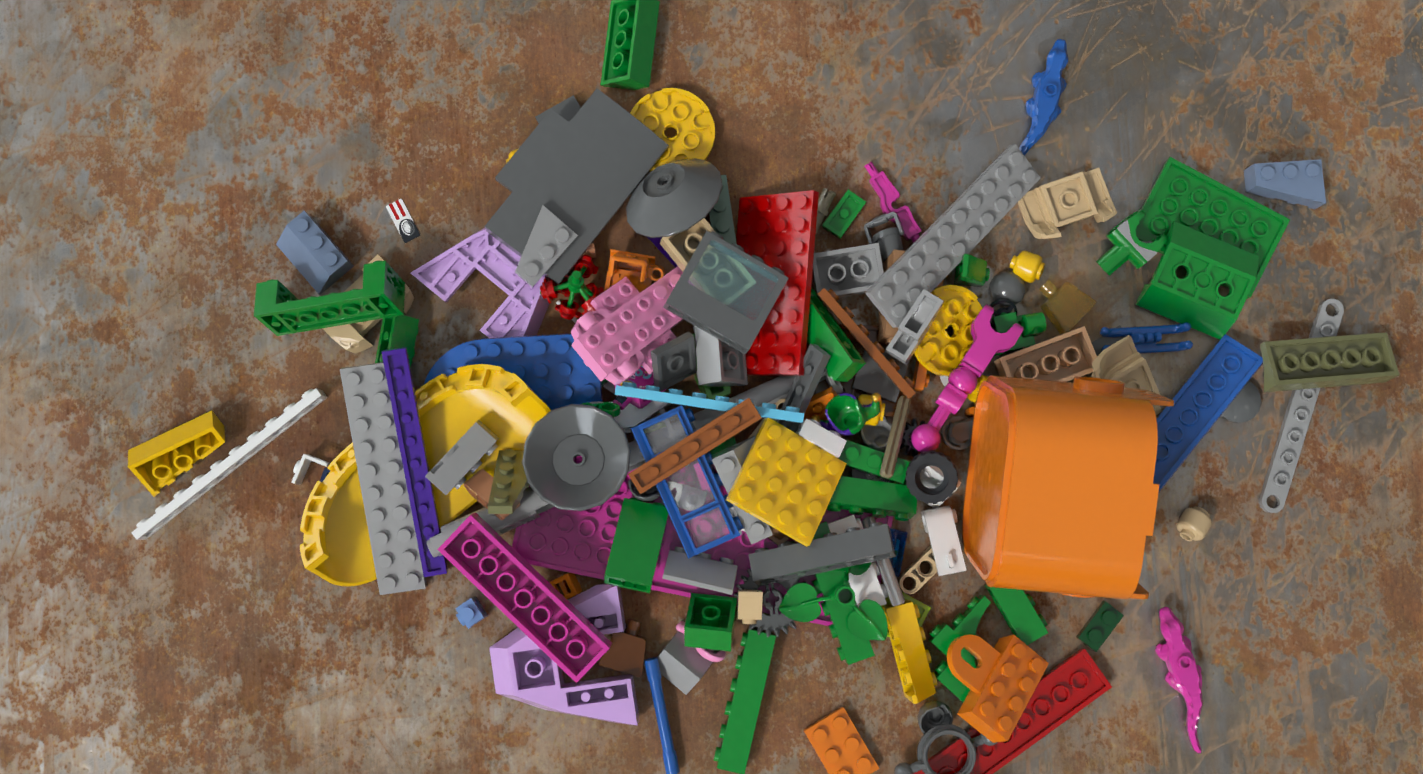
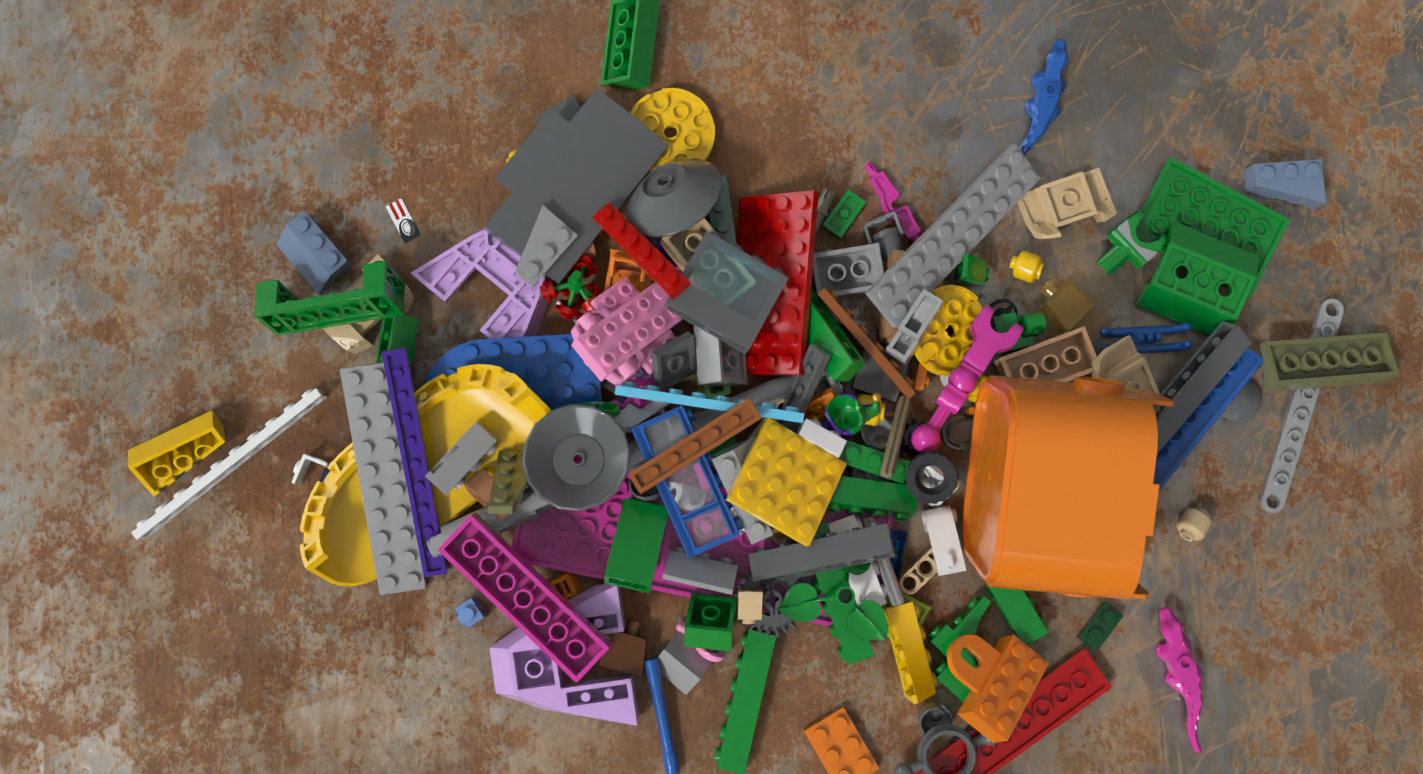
dark grey hair [989,272,1025,306] -> none
none -> red plate [592,202,691,300]
none -> dark grey brick [1153,321,1252,454]

